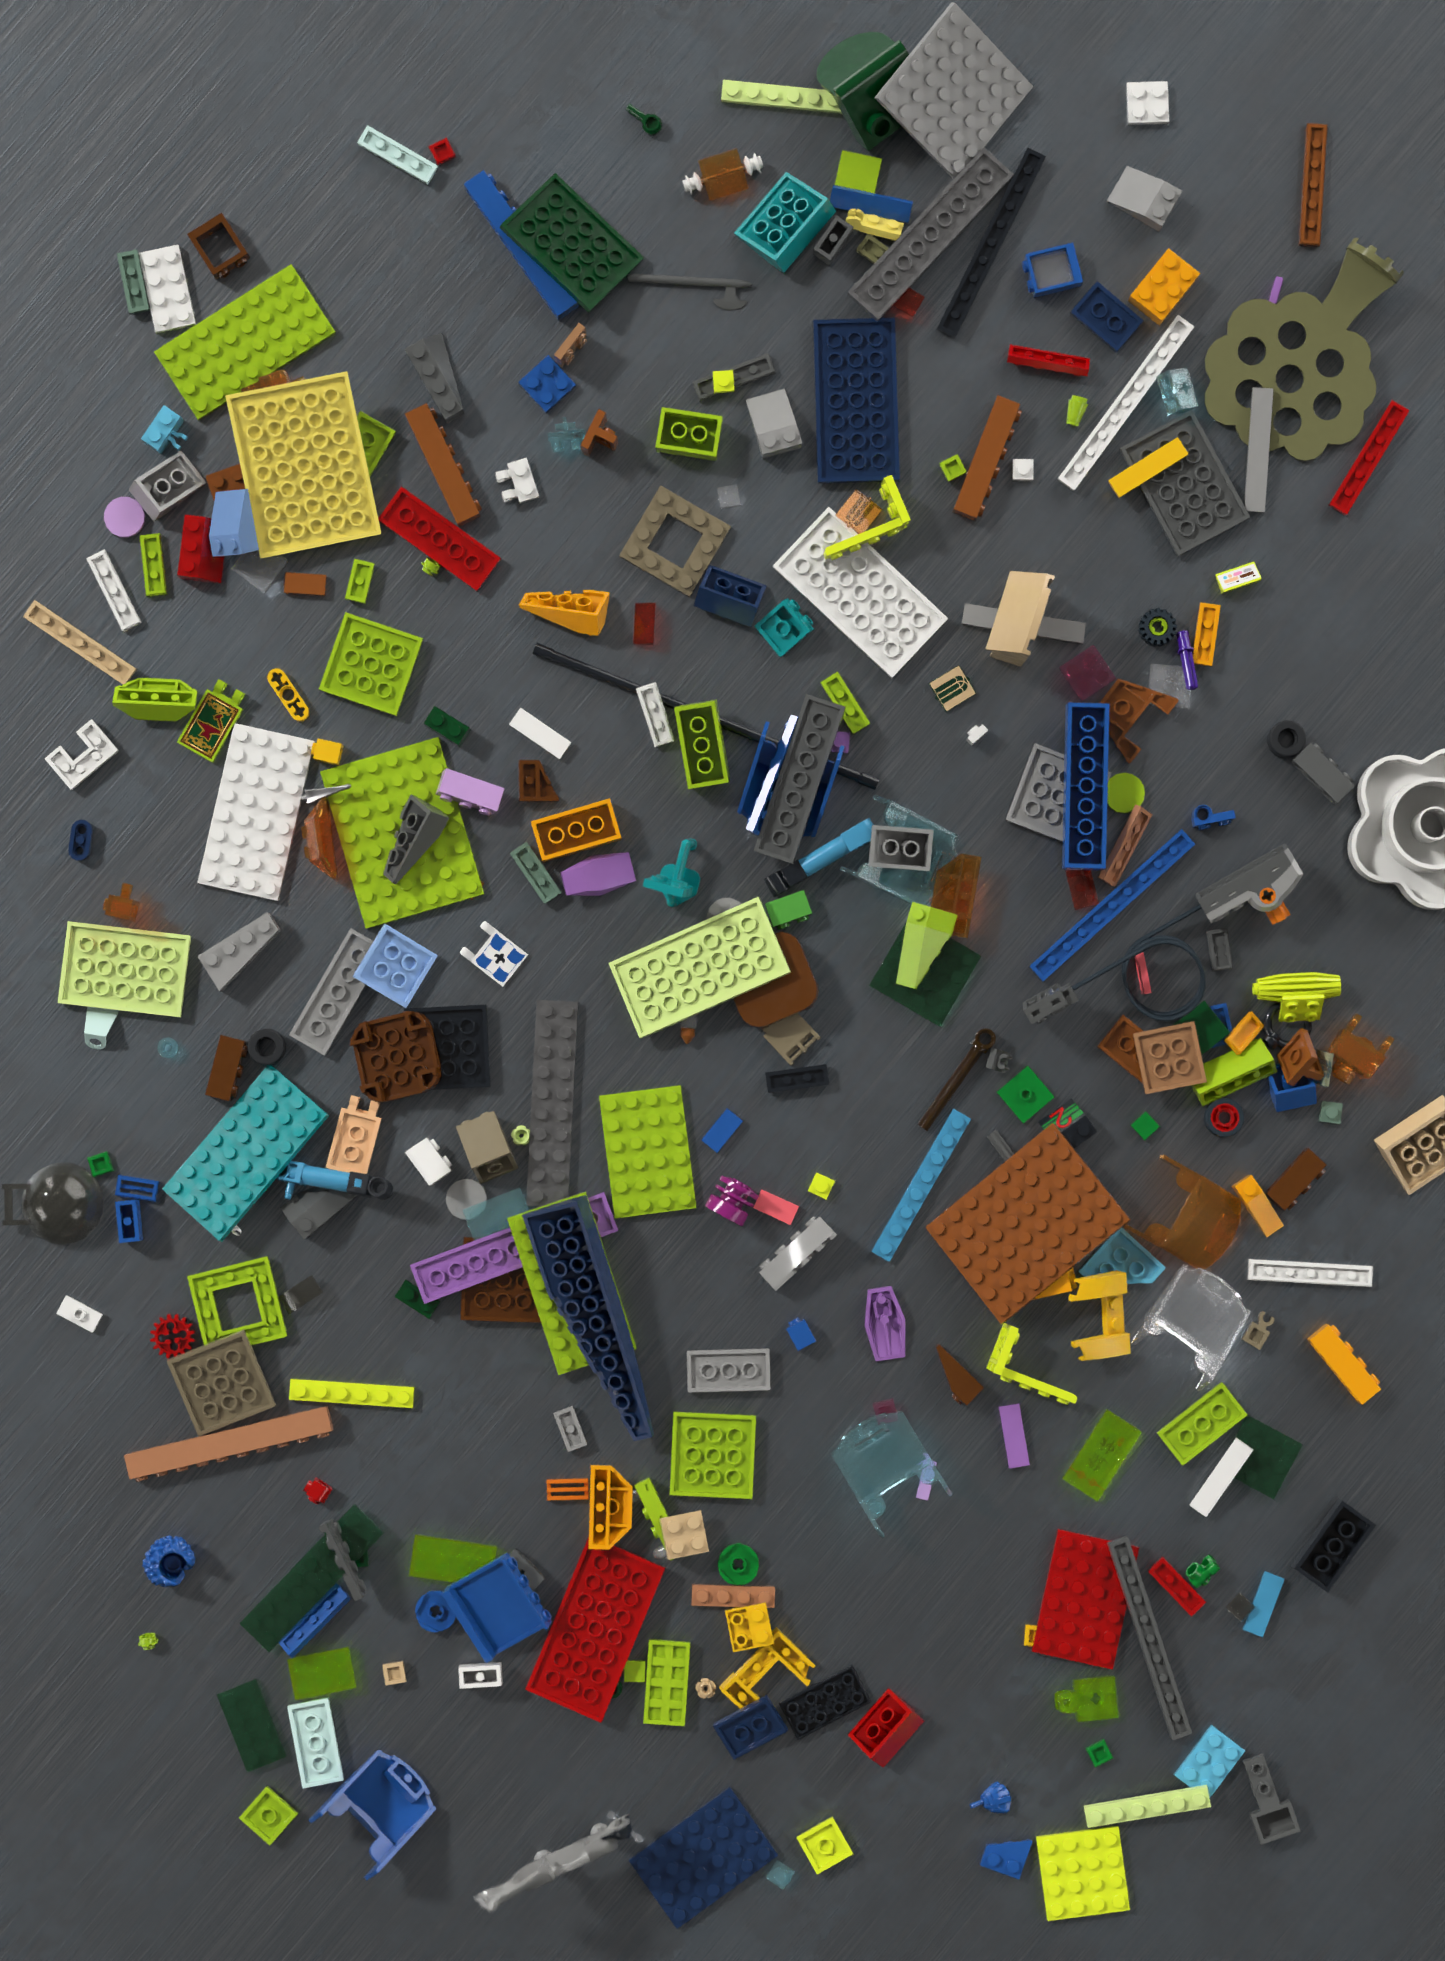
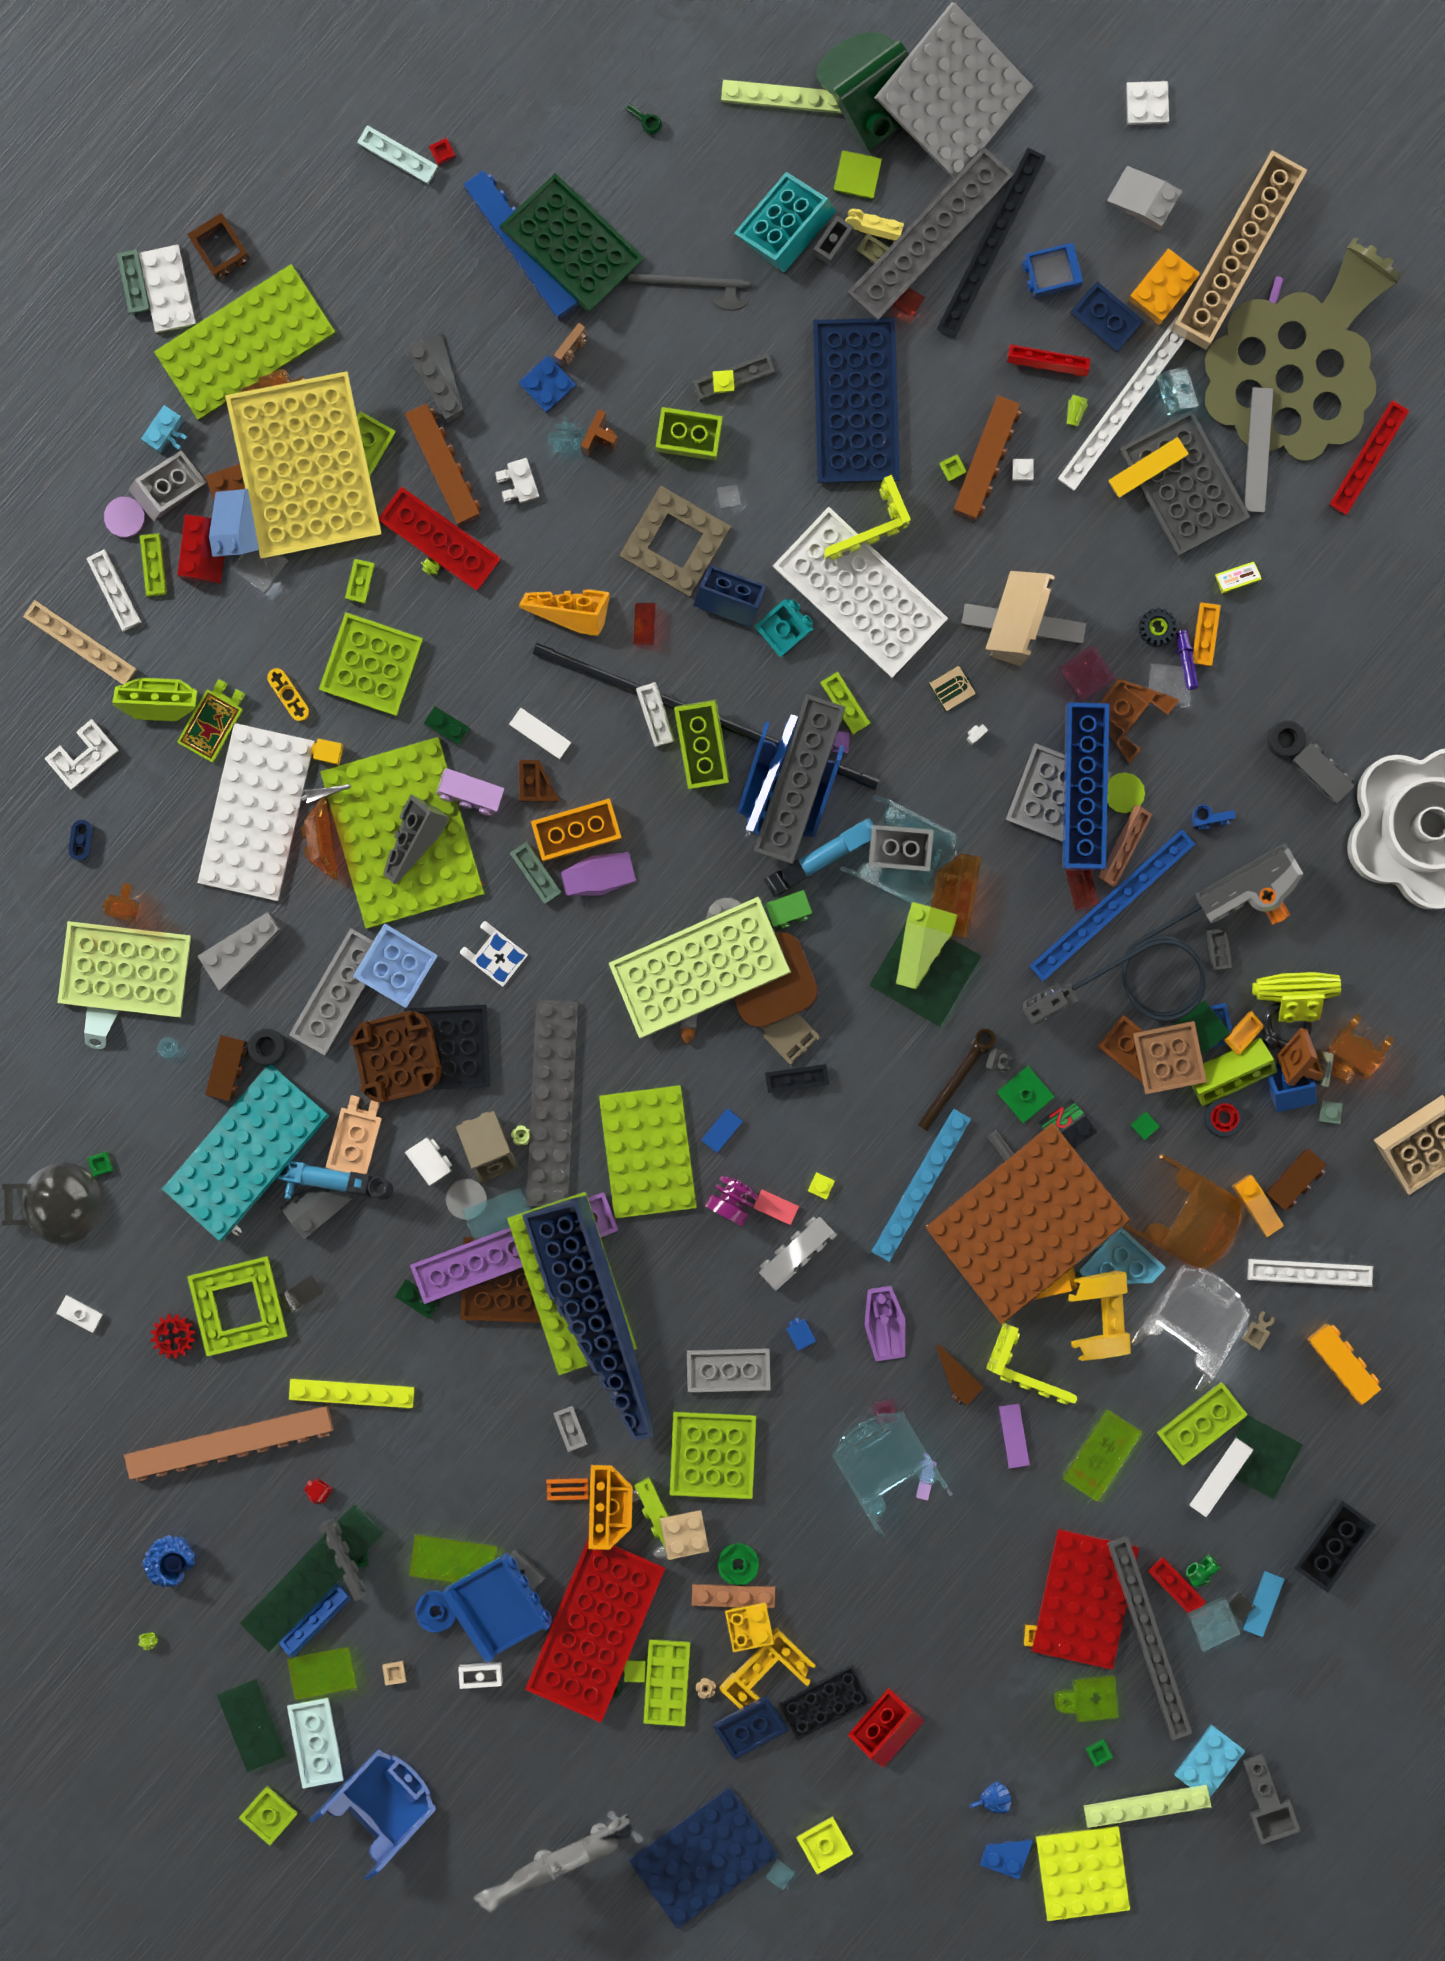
blue tile [115,1175,160,1202] -> none
blue brick [115,1199,143,1243] -> none
dark tan plate [167,1329,276,1437] -> none
dark orange tile [284,572,327,596] -> none
teal plate [643,838,701,907] -> none
clear orange plate [682,148,763,201] -> none
light grey slope [746,389,802,459] -> none
blue tile [830,185,913,223] -> none
clear orange piece [835,489,883,534] -> none
coral tile [1134,952,1152,995] -> none
dark orange tile [1299,123,1328,247] -> none
none -> tan brick [1171,150,1307,350]
none -> clear light blue plate [1187,1596,1240,1652]

